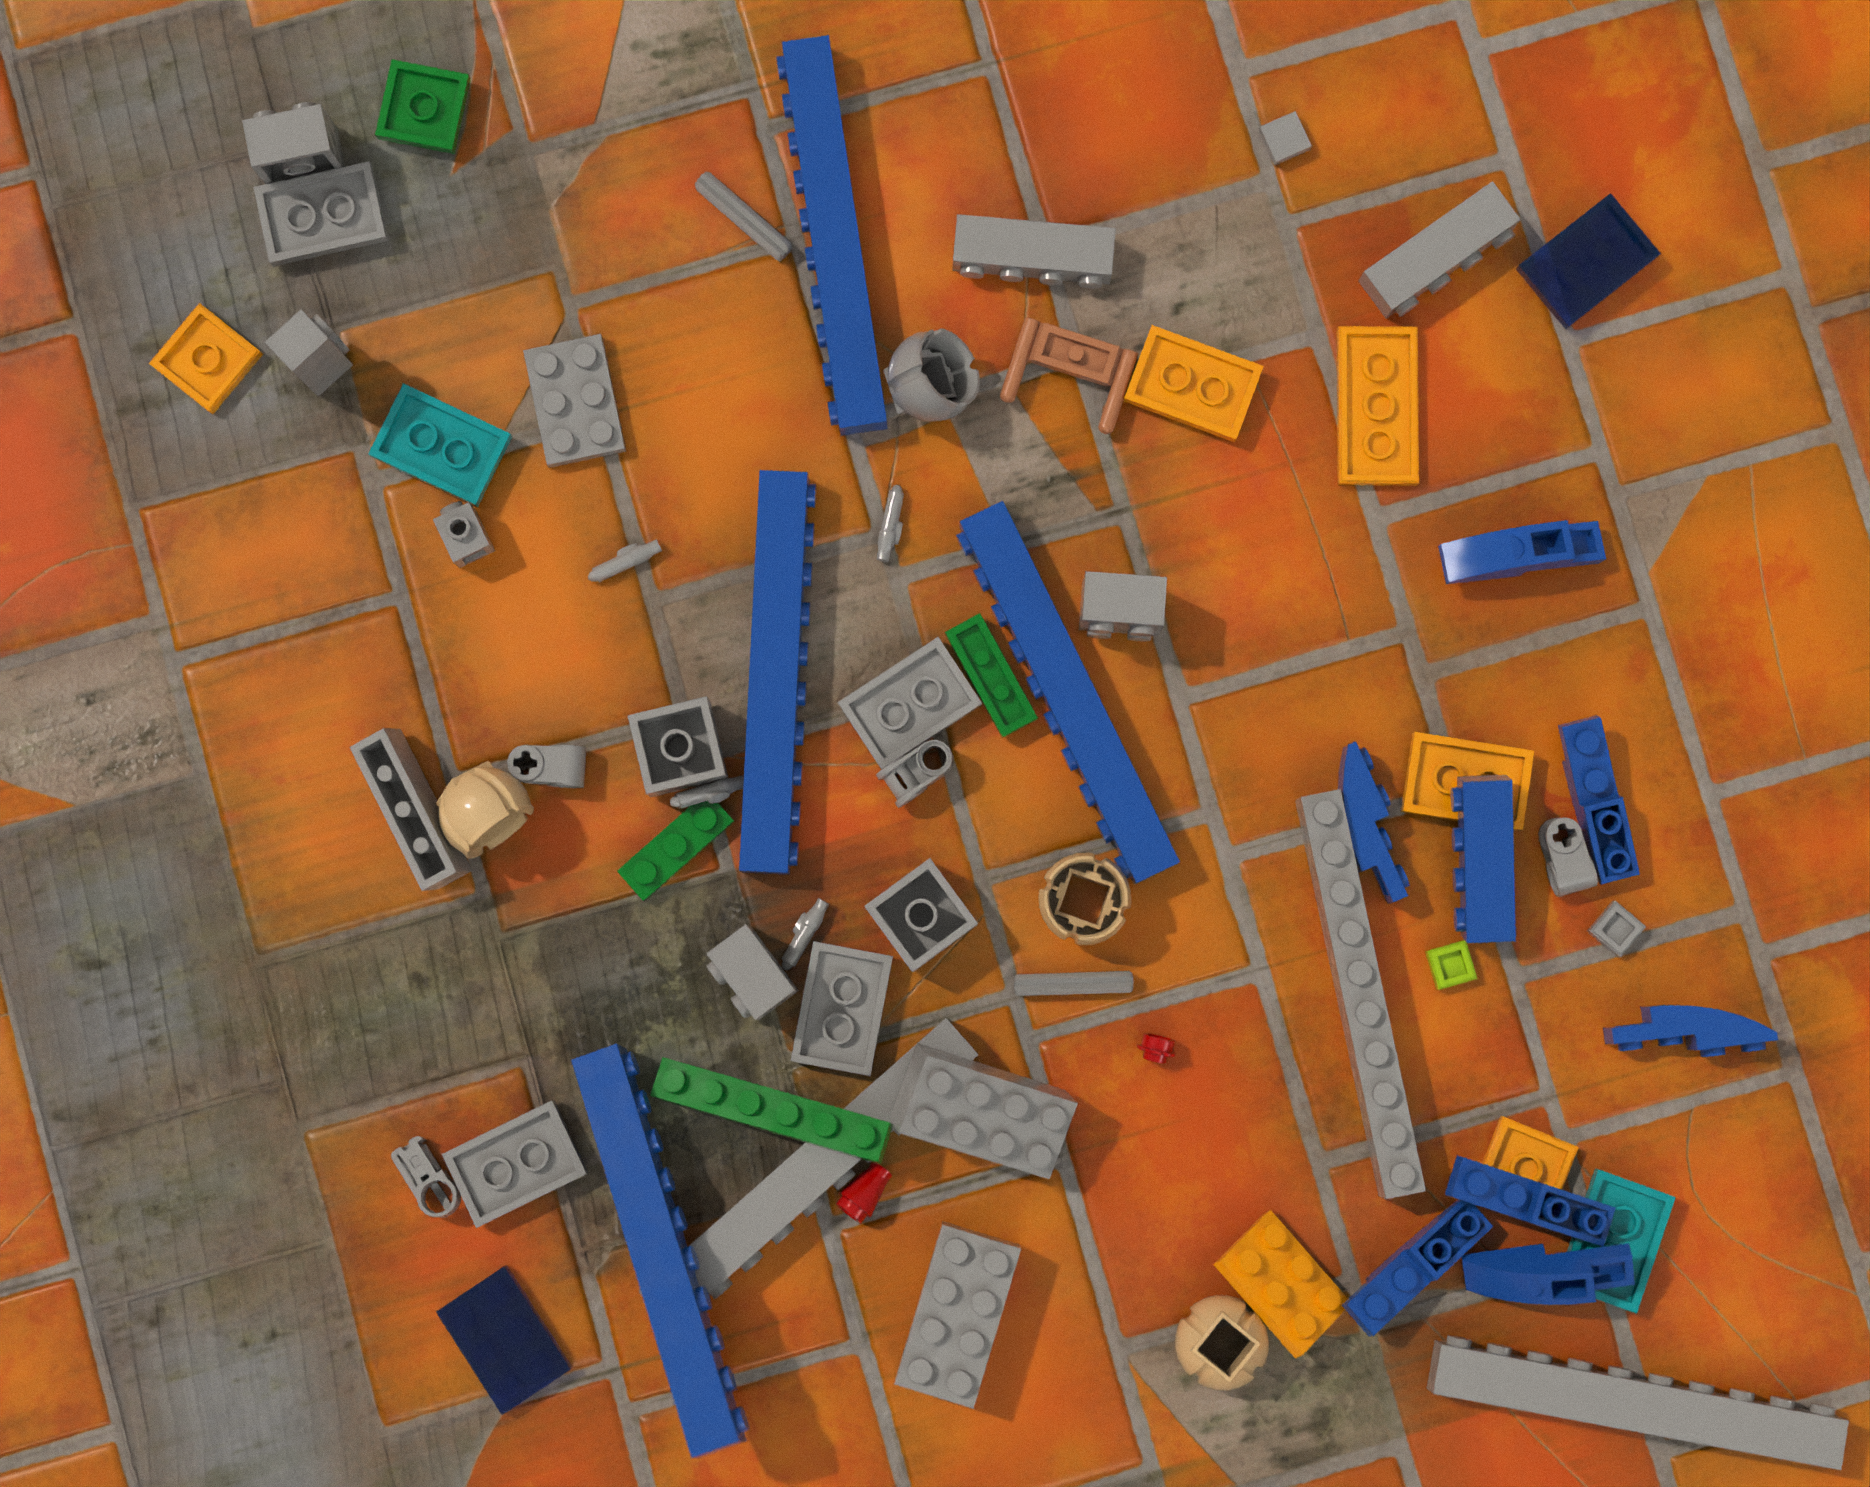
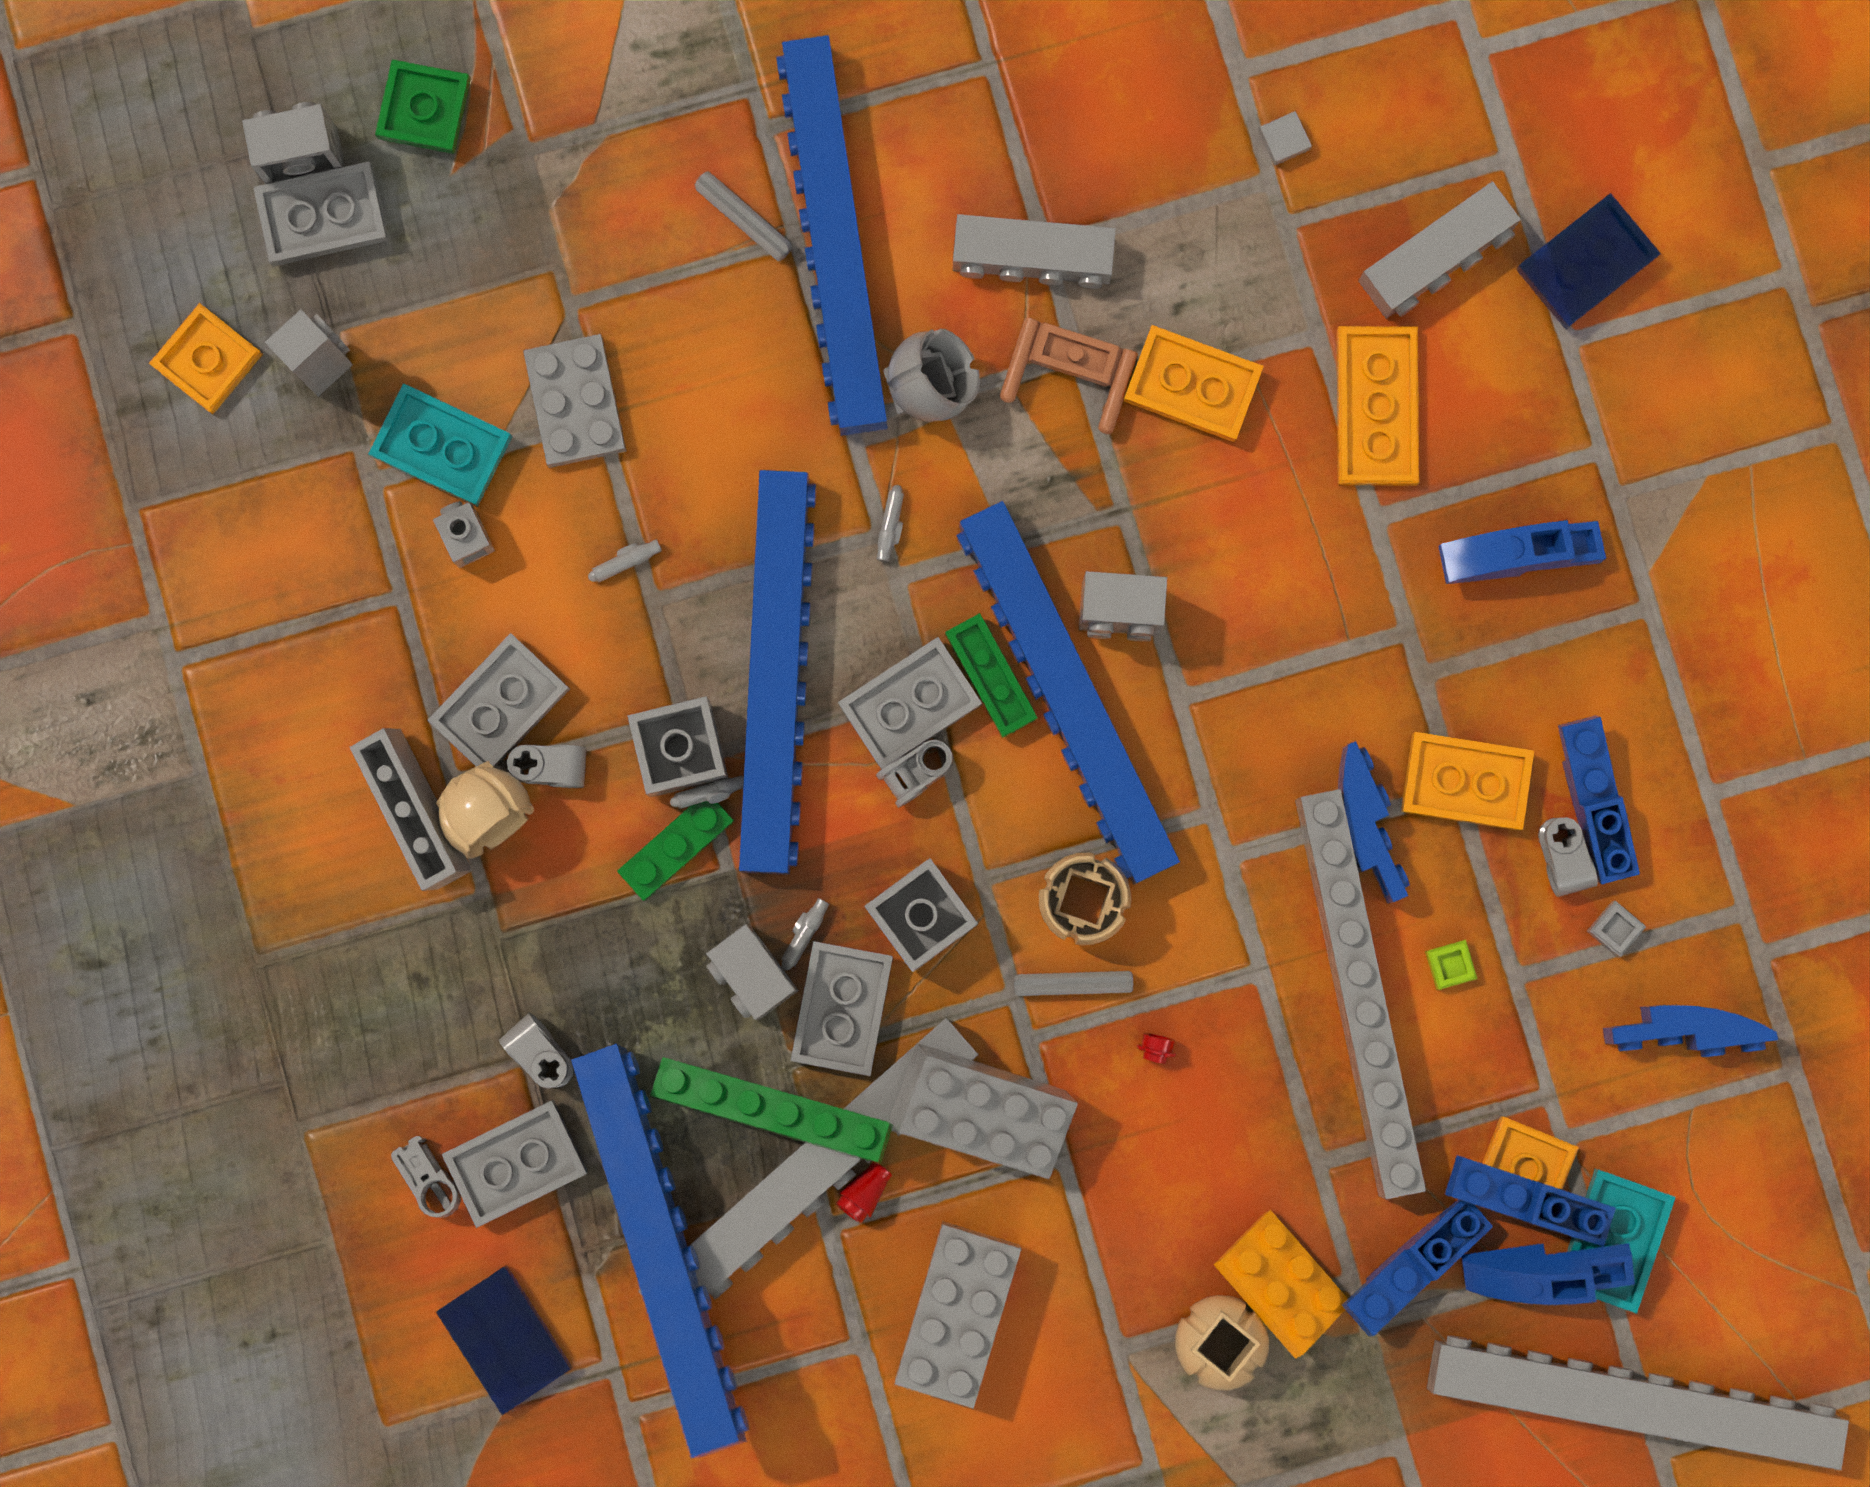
blue brick [1451,775,1516,943] -> none
none -> light grey plate [427,633,570,768]
none -> light grey piece [499,1012,574,1088]

